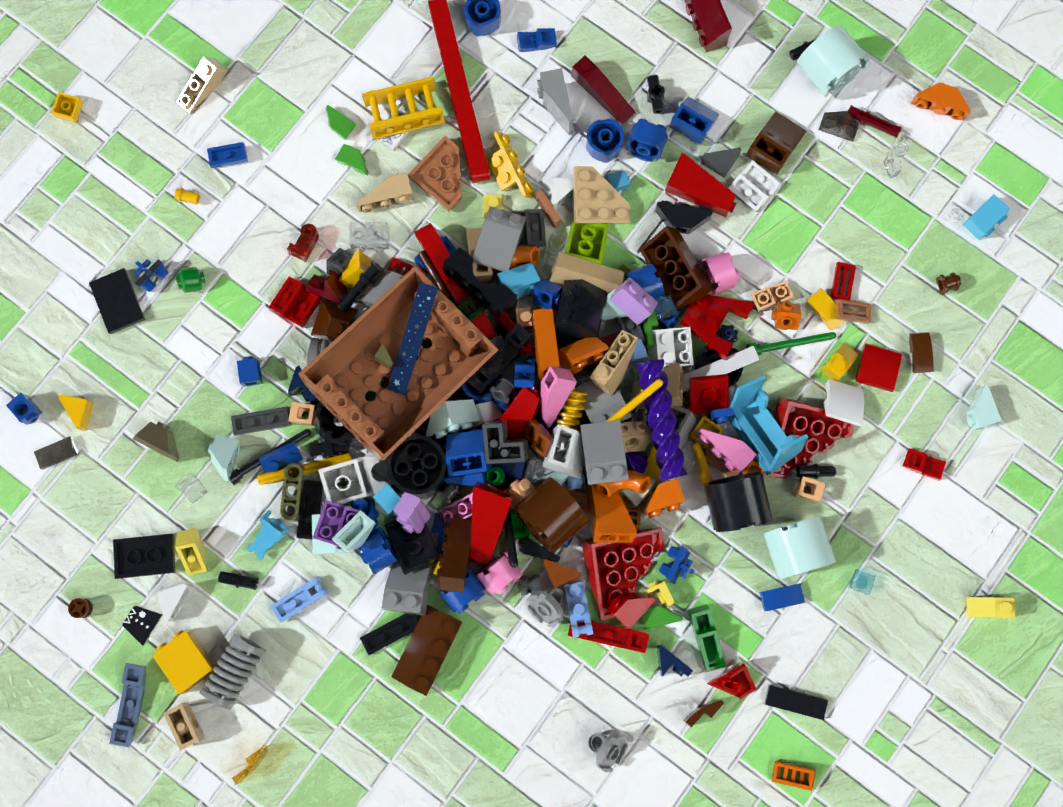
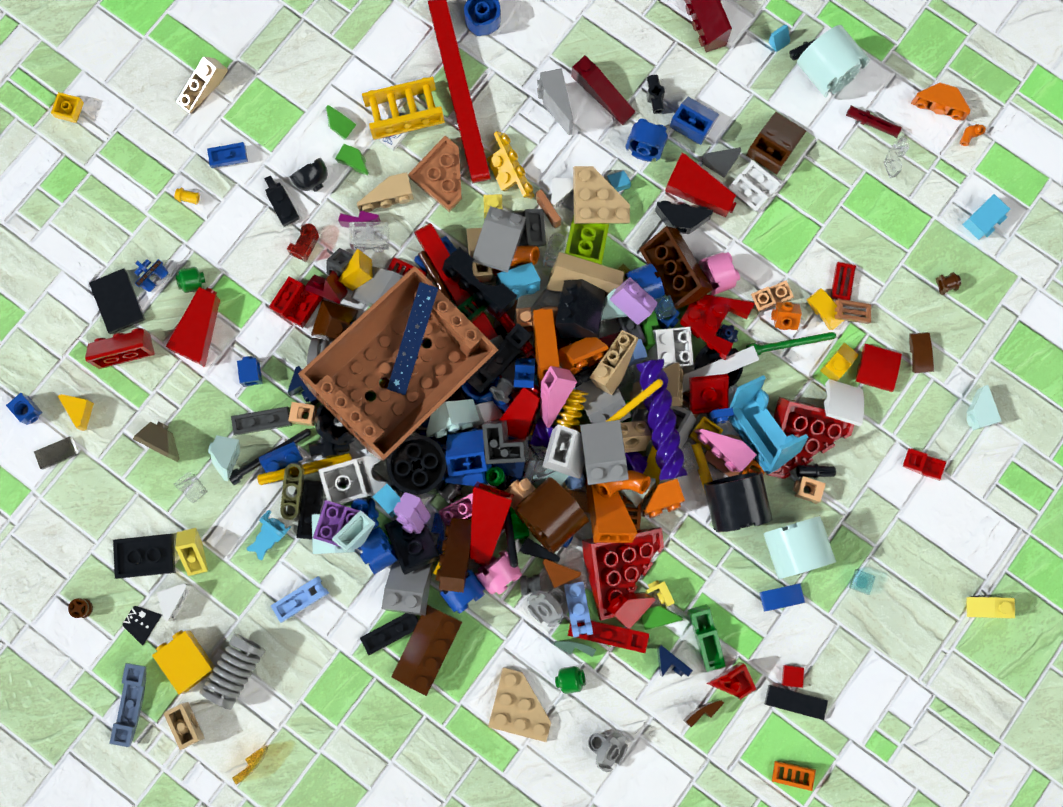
black axle [218,571,259,590] -> none
black pin [337,260,385,313] -> none
olive slope [374,344,393,370] -> none
blue slope [516,28,557,52] -> none
dark orange slope [524,419,553,458] -> none
blue brick [533,279,563,310] -> none
blue brick [586,119,624,163] -> none
blue hips [659,546,694,584] -> none
clear smoke slope [818,111,859,142] -> none
none -> red slope [85,328,155,369]
none -> red slope [166,287,220,367]
none -> black hinge [264,175,300,227]
none -> black cylinder [289,157,328,192]
none -> magenta slope [338,211,381,228]
none -> tan plate [488,667,551,742]
none -> sand green slope [553,641,596,657]
none -> green head [555,666,586,694]
none -> medium azure slope [768,24,790,52]
none -> red tile [782,665,804,688]
none -> orange arm [960,124,986,146]

